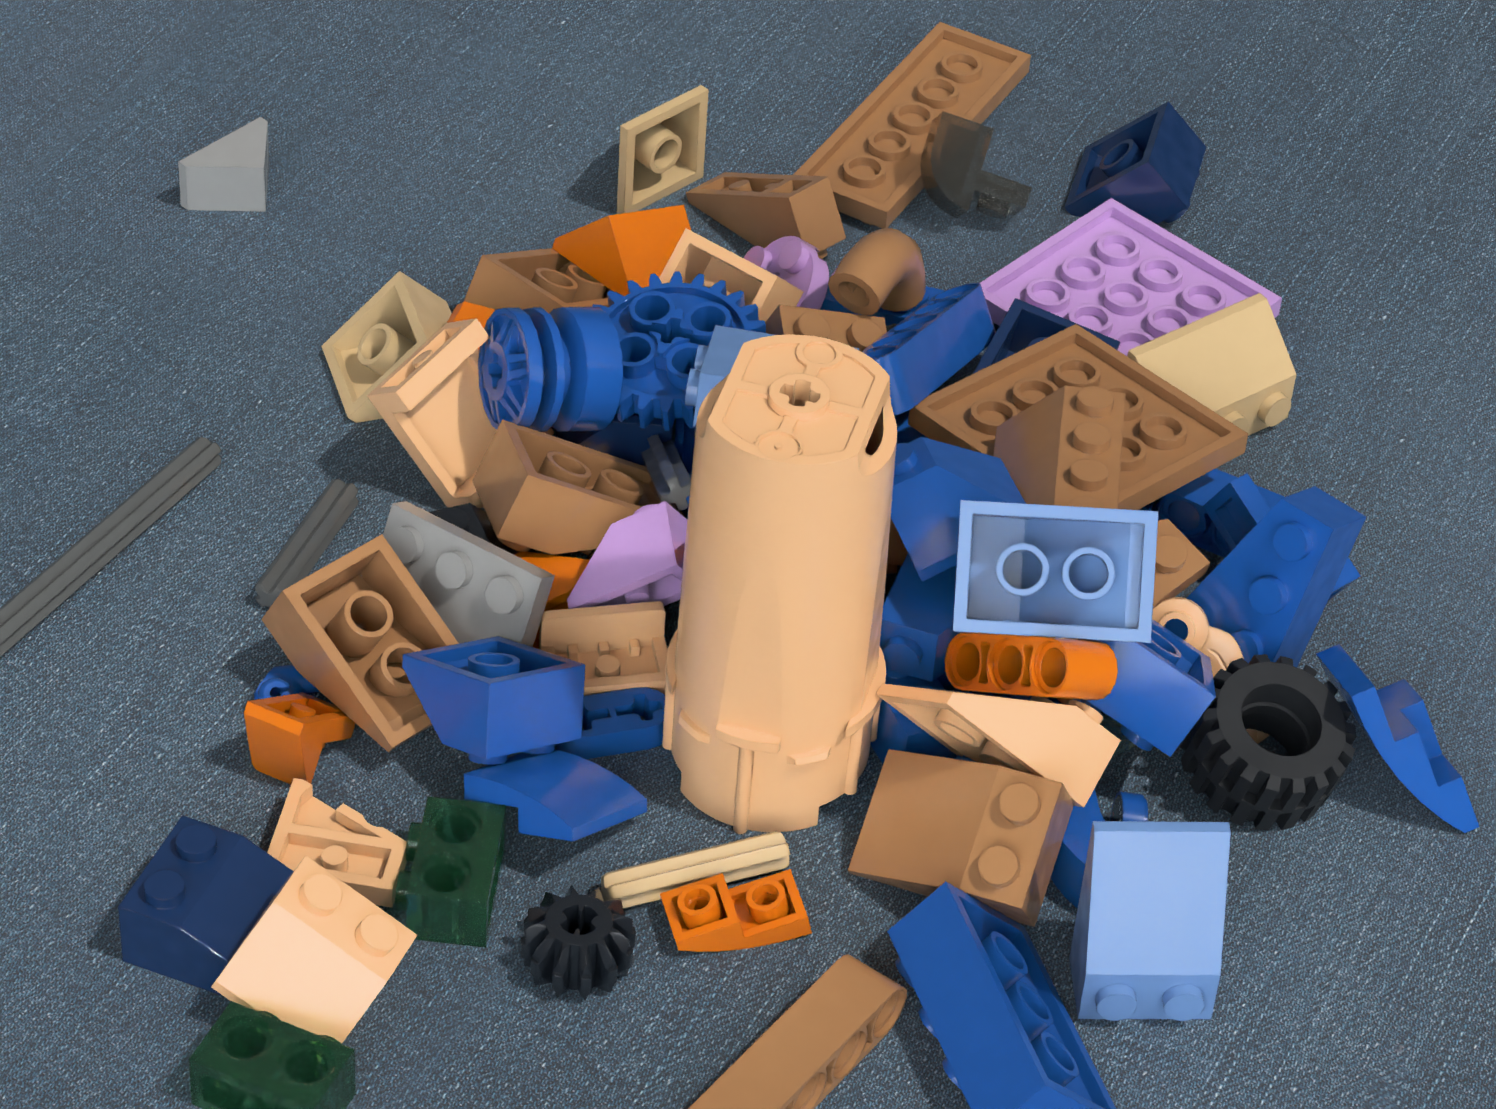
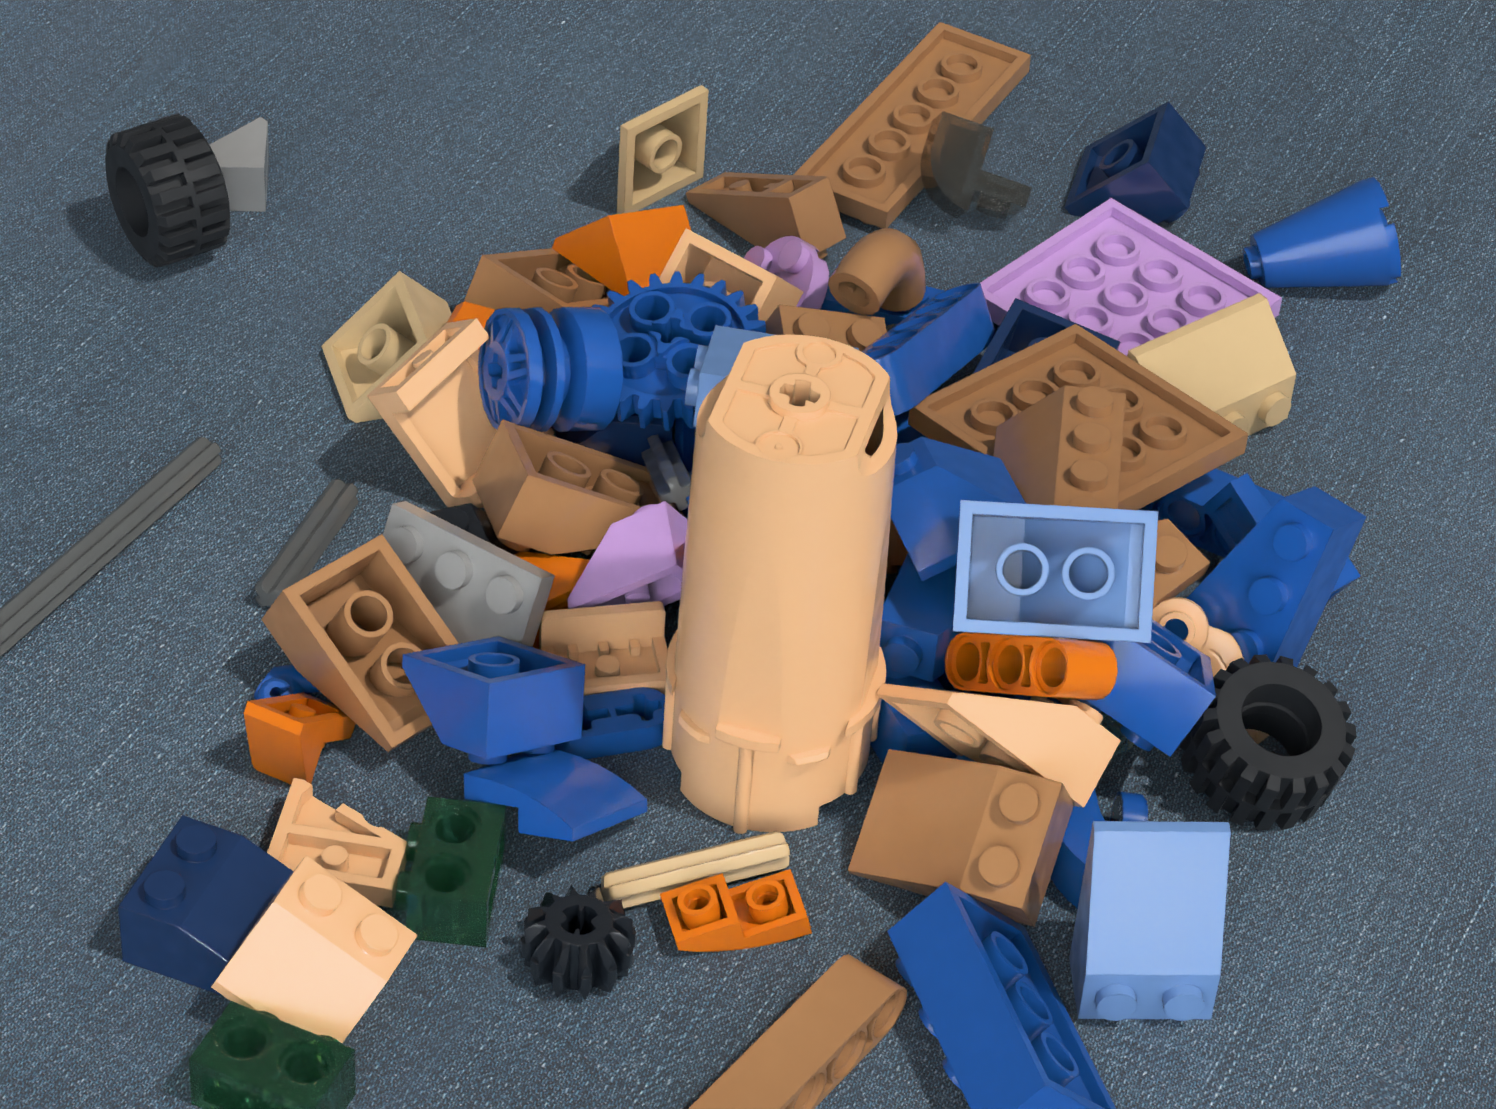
blue slope [1316,644,1479,833] -> none
none -> black tyre [105,114,230,267]
none -> blue cone [1242,177,1401,288]

